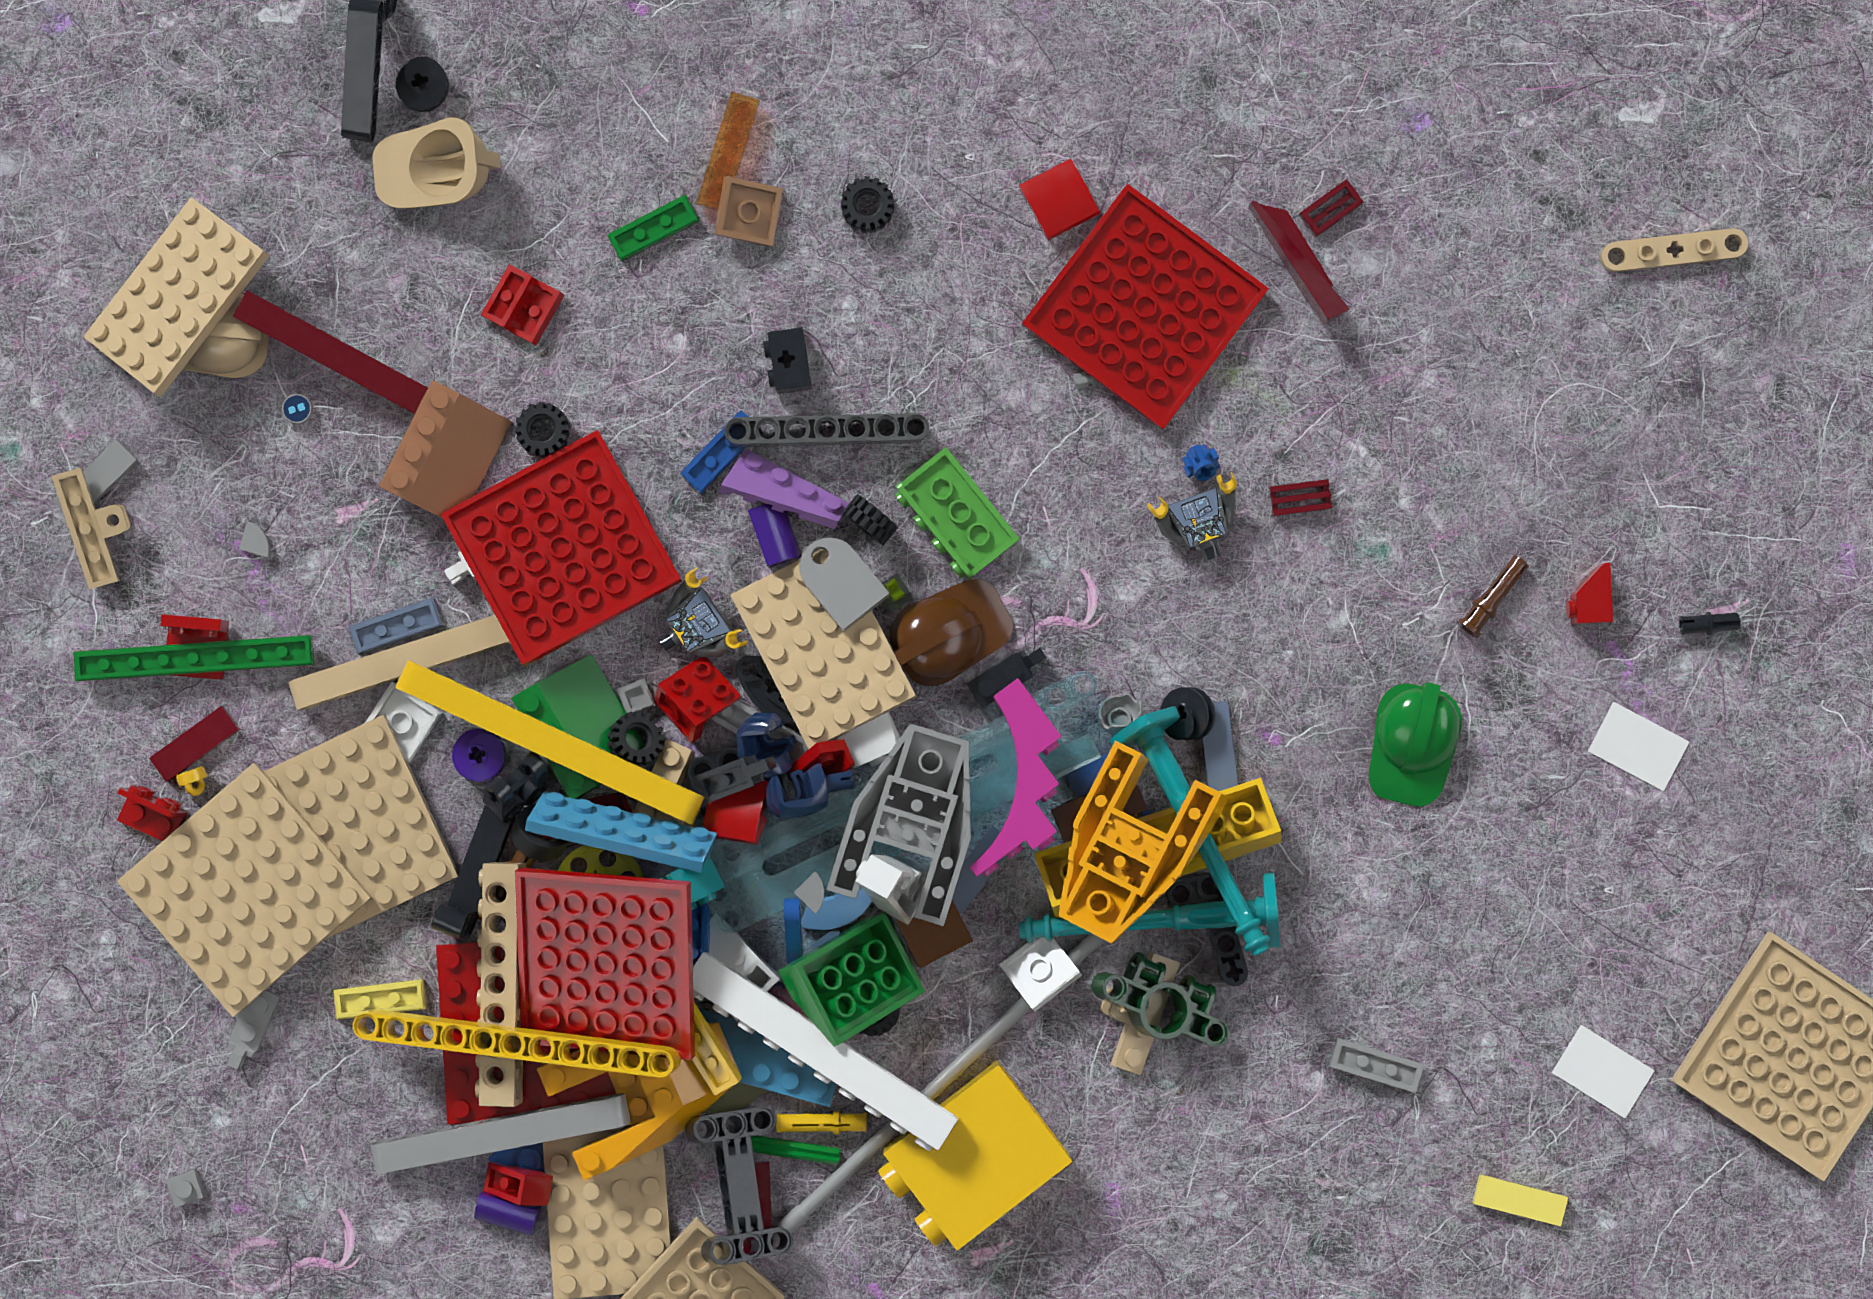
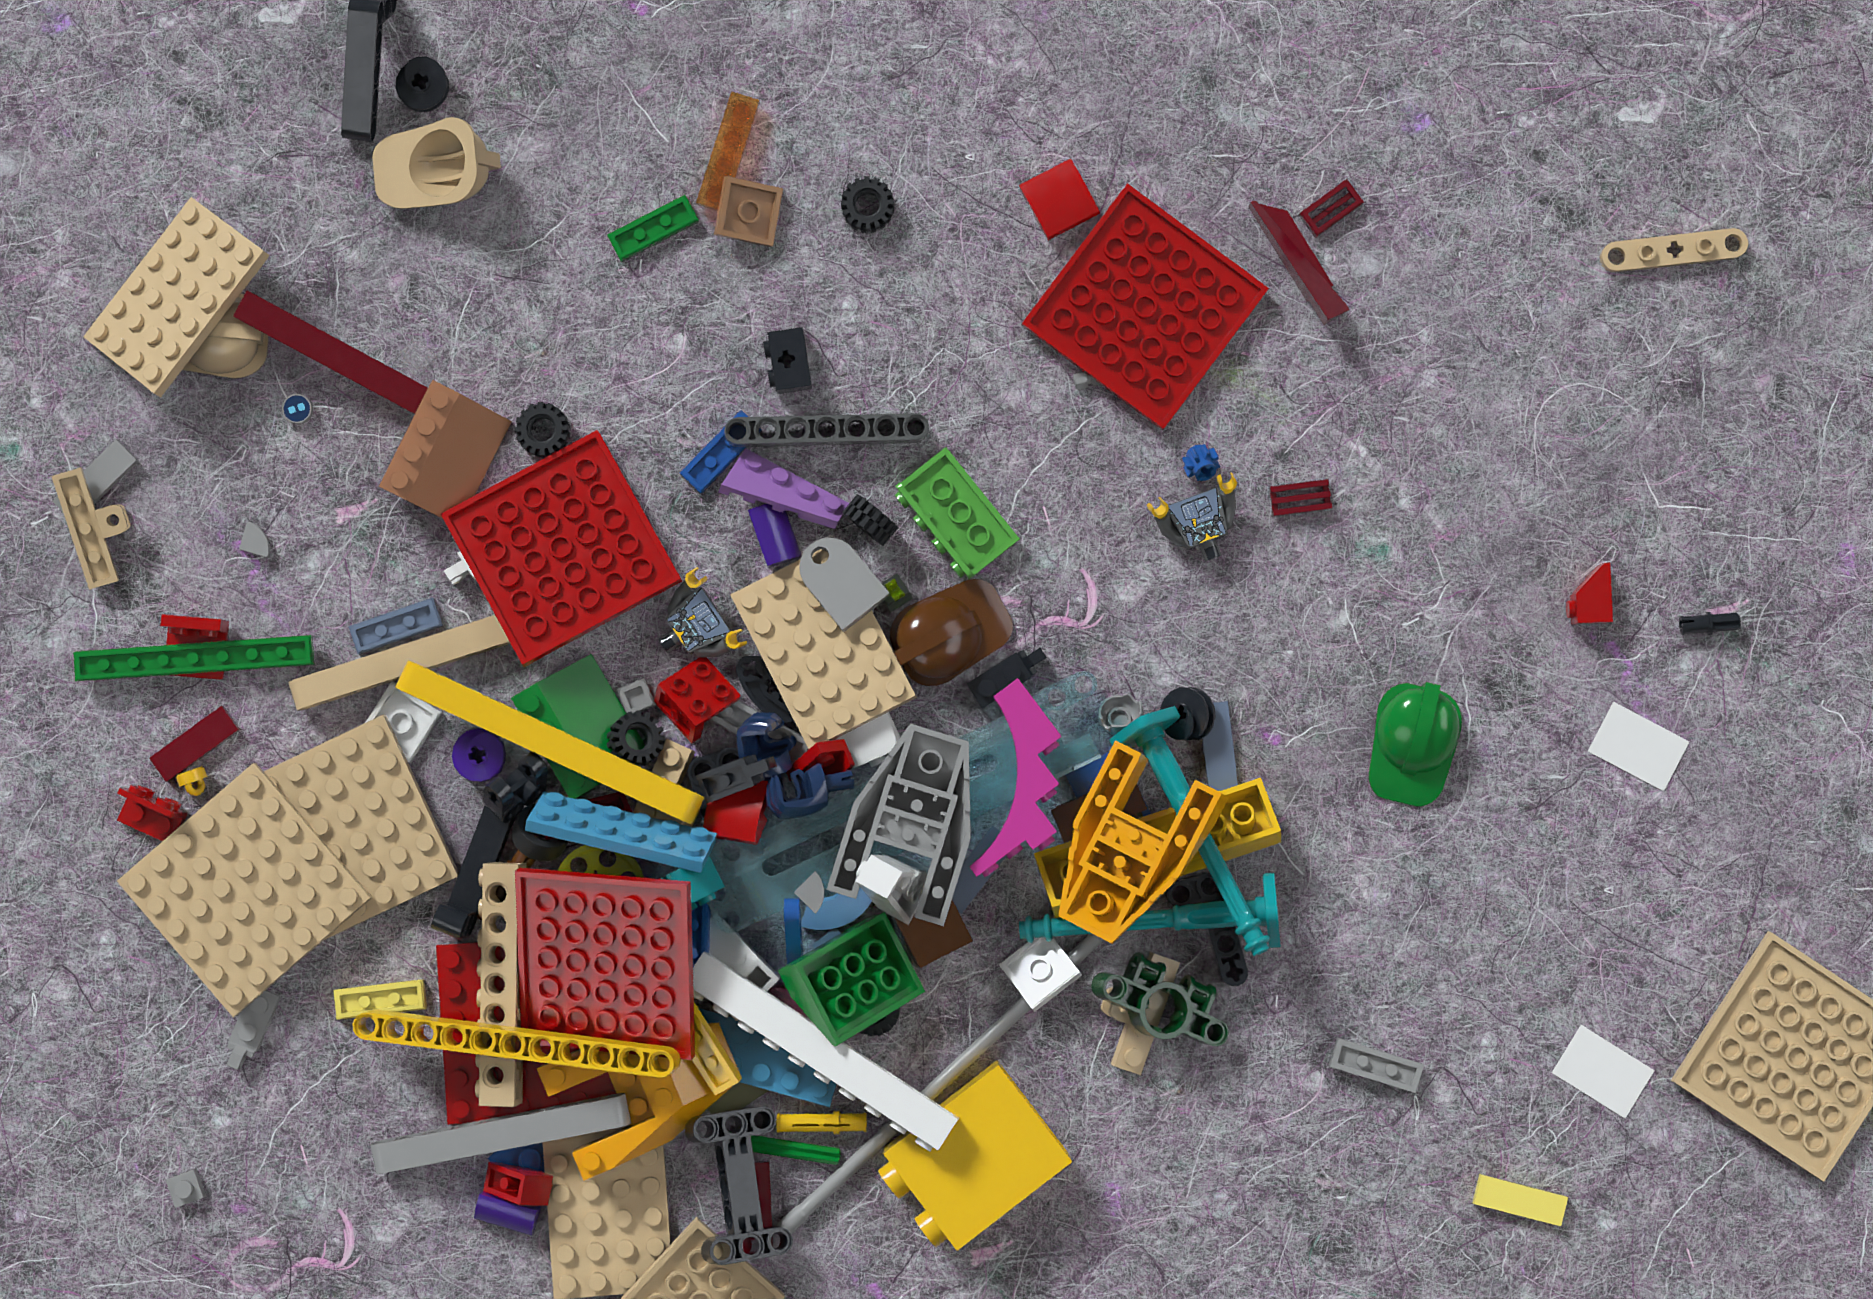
red slope [481,264,565,346] -> none
reddish brown pin [1457,555,1529,638] -> none

